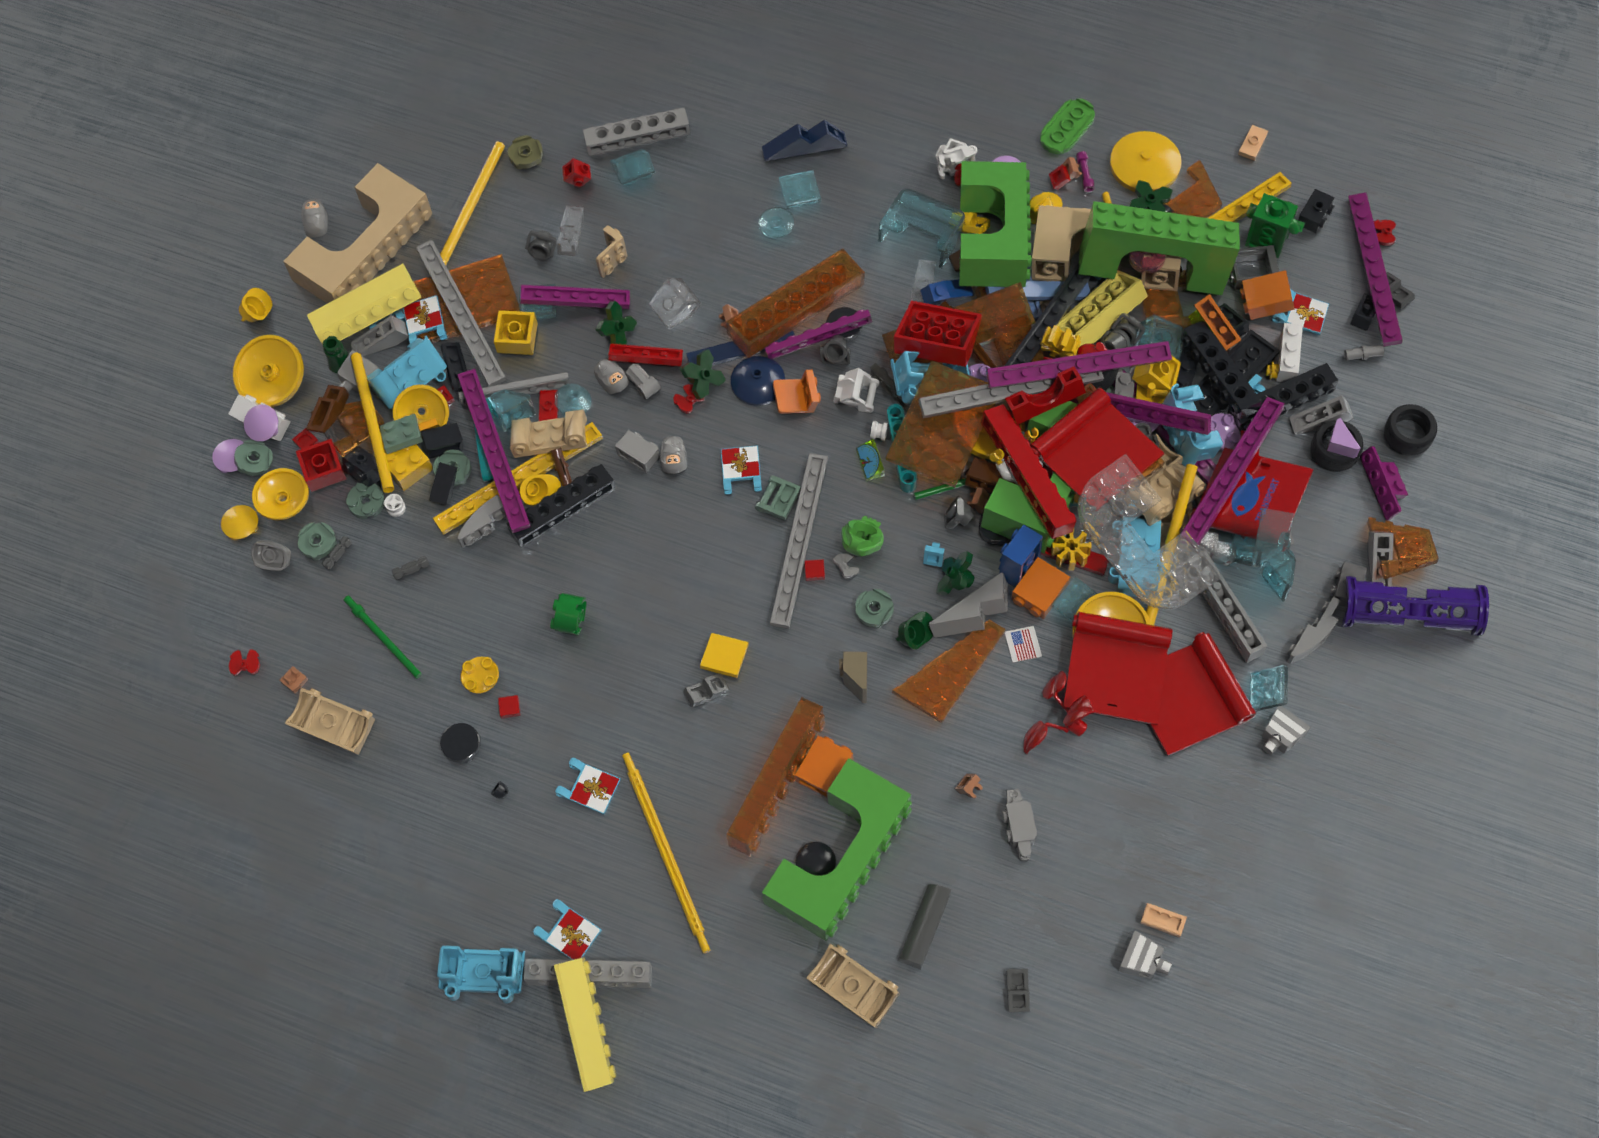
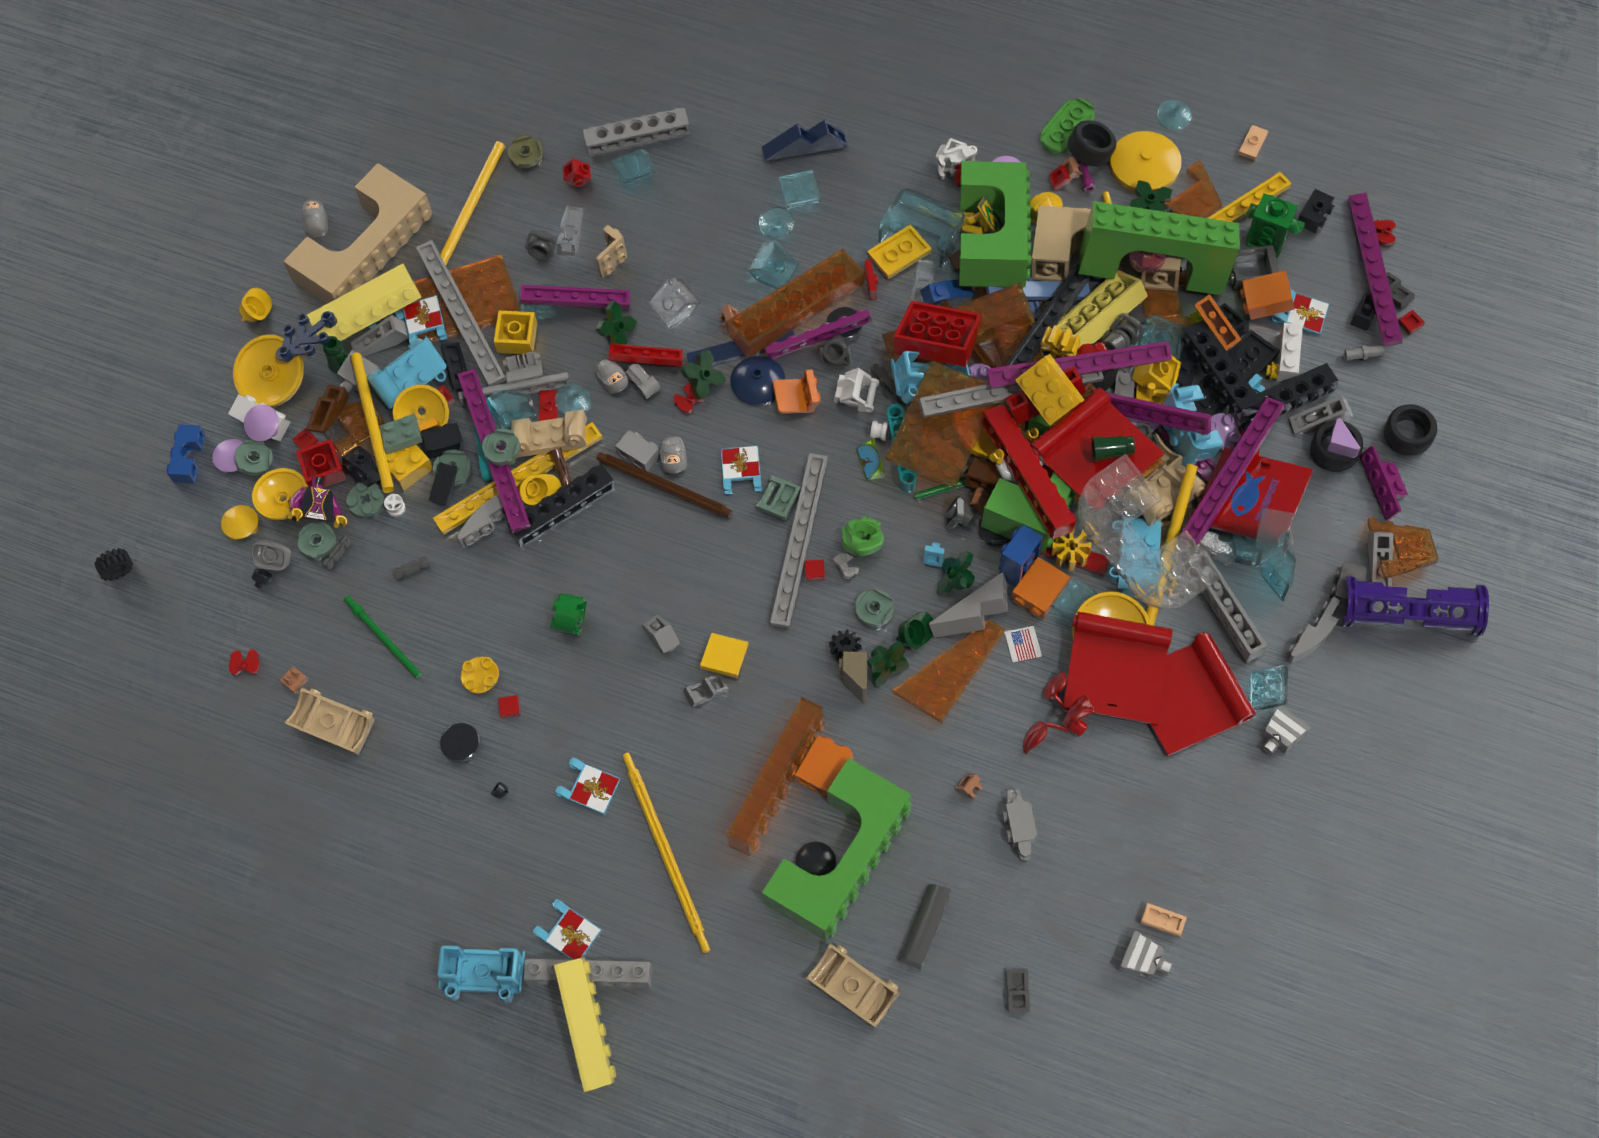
none -> black tyre [94,548,133,581]
none -> blue arch [166,424,205,483]
none -> black tile [252,569,273,589]
none -> dark blue plant [276,311,337,362]
none -> torso [288,477,347,528]
none -> sand green plate [482,429,521,466]
none -> light grey hinge [503,351,543,383]
none -> reddish brown piece [597,452,733,518]
none -> light grey slope [642,614,680,653]
none -> clear light blue slope [747,240,800,292]
none -> black gear [829,629,862,661]
none -> red plate [864,260,878,301]
none -> yellow plate [867,224,932,280]
none -> dark green plant [867,641,909,687]
none -> shield [968,196,1001,233]
none -> yellow brick [1015,354,1084,426]
none -> black tyre [1068,120,1116,167]
none -> dark green plant [1091,436,1135,463]
none -> clear light blue dish [1157,100,1192,130]
none -> red tile [1398,310,1425,335]

